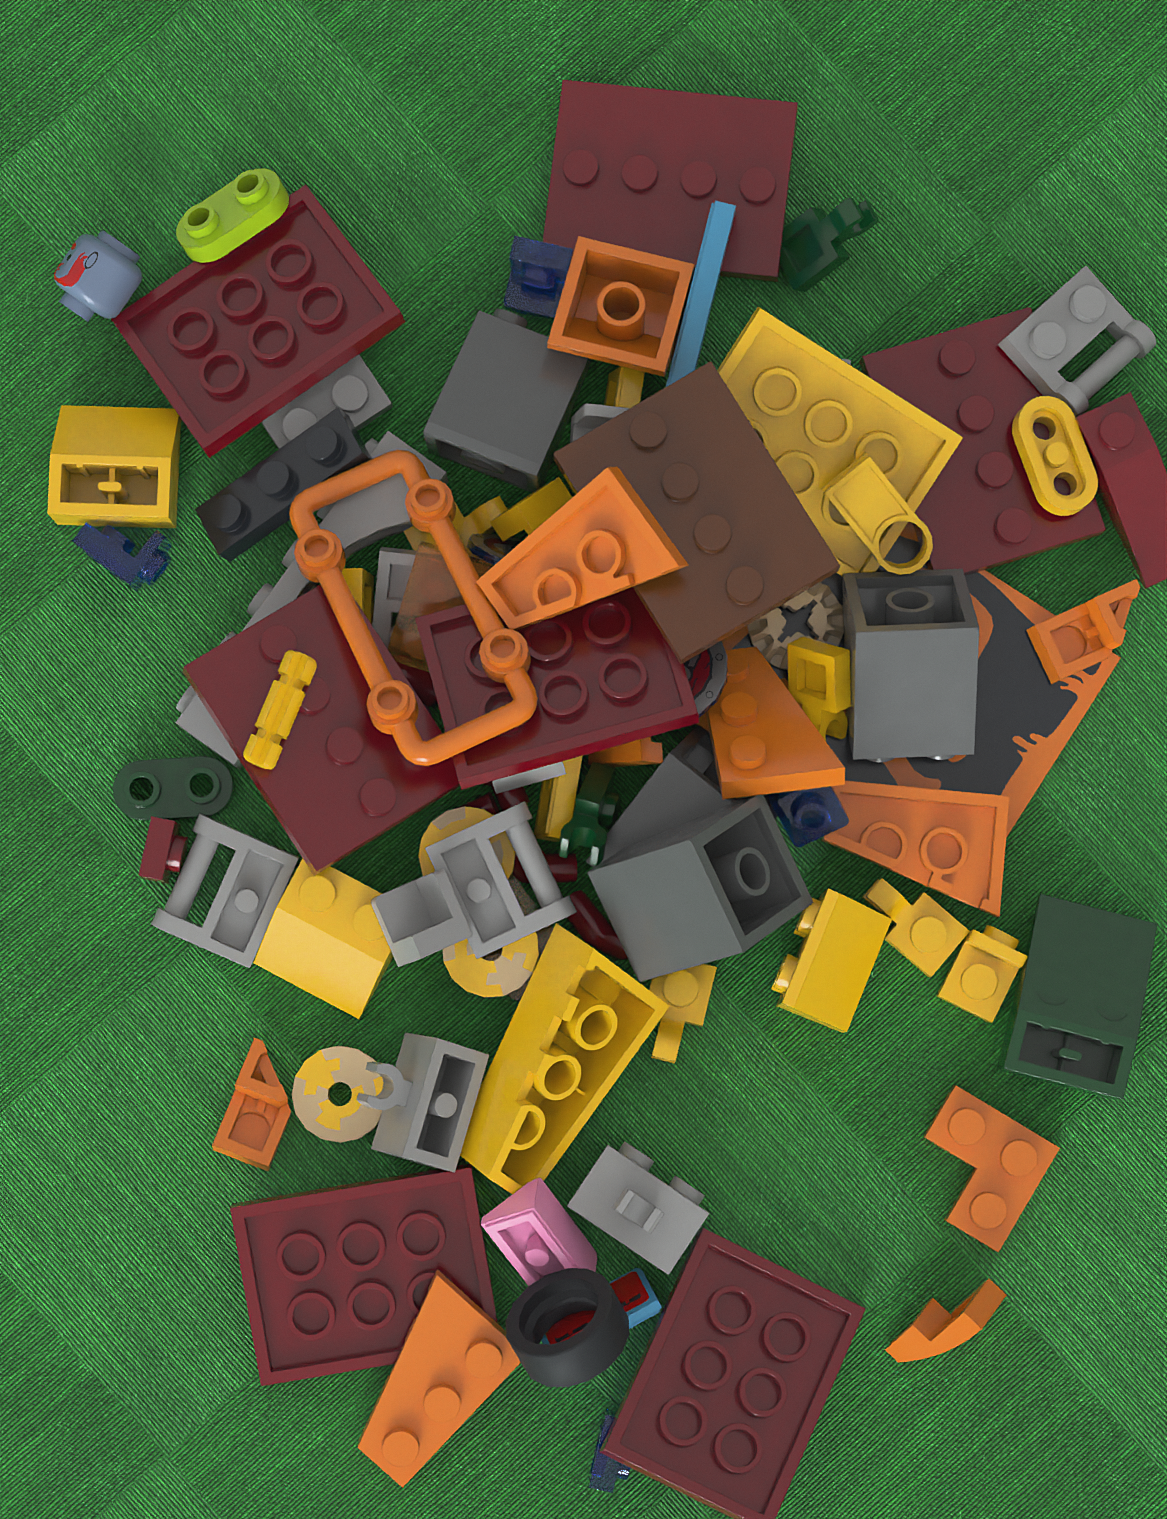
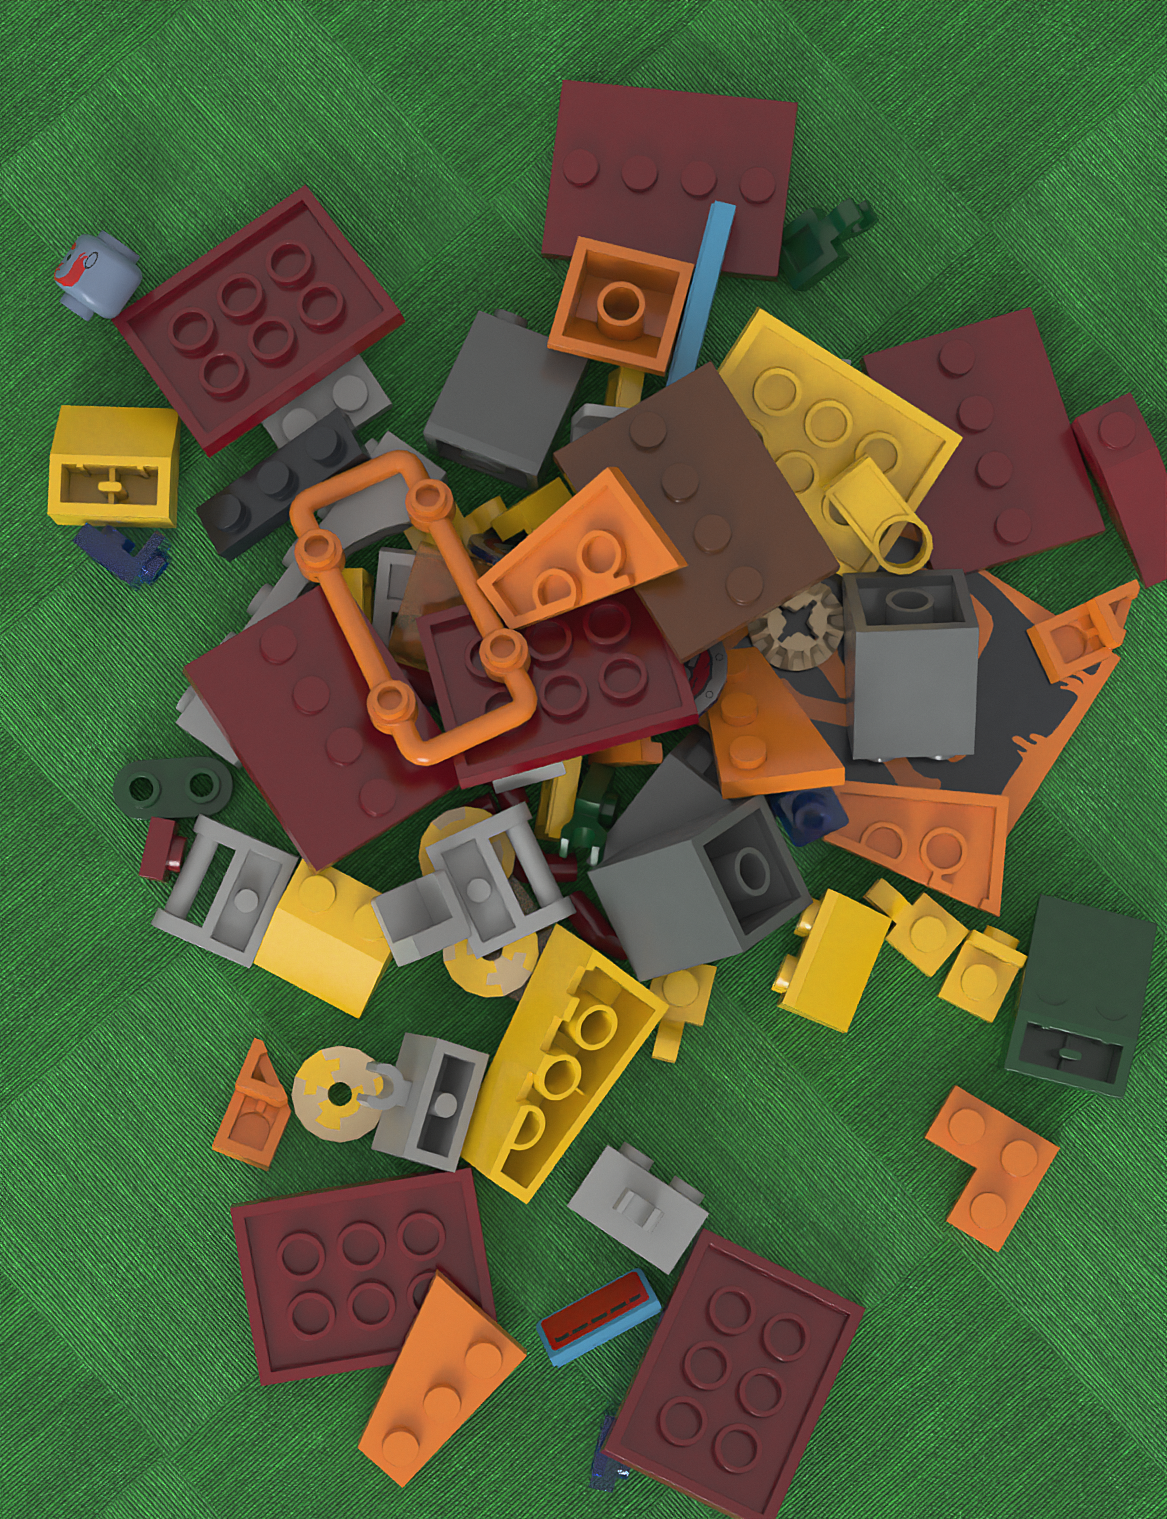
lime plate [176,168,289,263] -> none
yellow axle [243,650,317,770] -> none
bright pink slope [481,1178,597,1286] -> none
clear blue bracket [504,235,573,320] -> none
black tyre [506,1268,629,1387] -> none
yellow plate [787,637,851,741] -> none
orange slope [885,1278,1007,1362] -> none
light grey plate [998,266,1157,418] -> none
yellow plate [1012,396,1098,516] -> none

